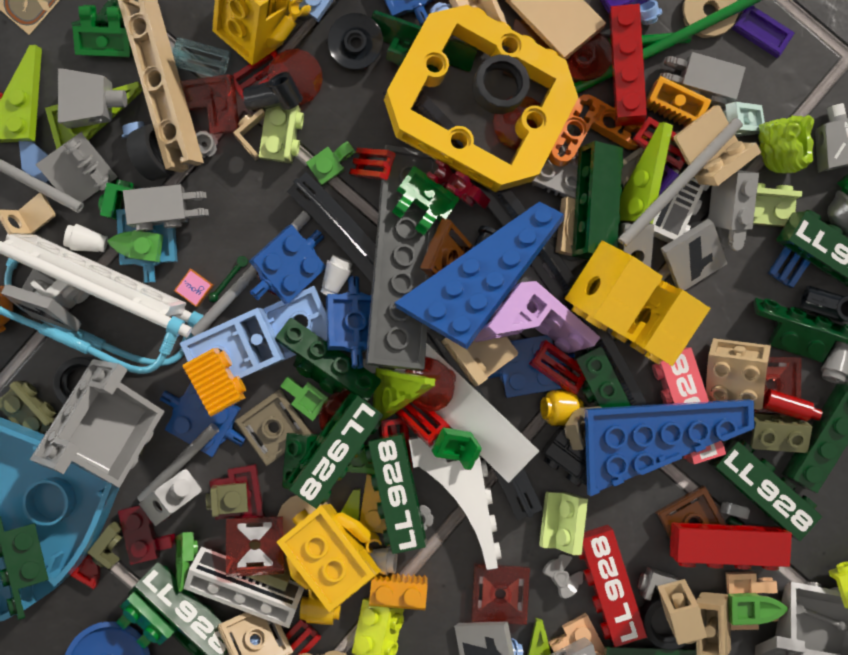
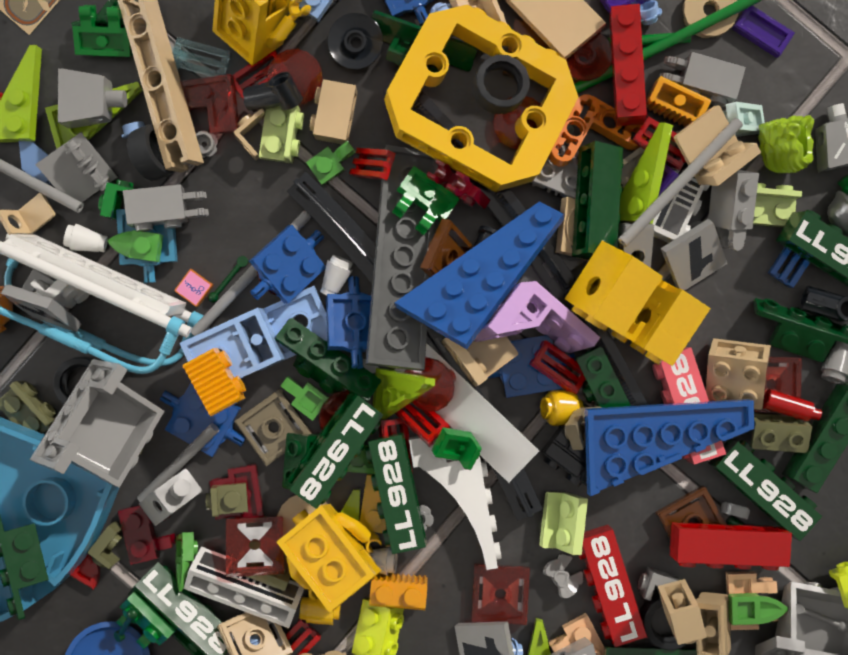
none -> dark green hinge [114,608,139,642]
none -> tan brick [310,79,358,144]

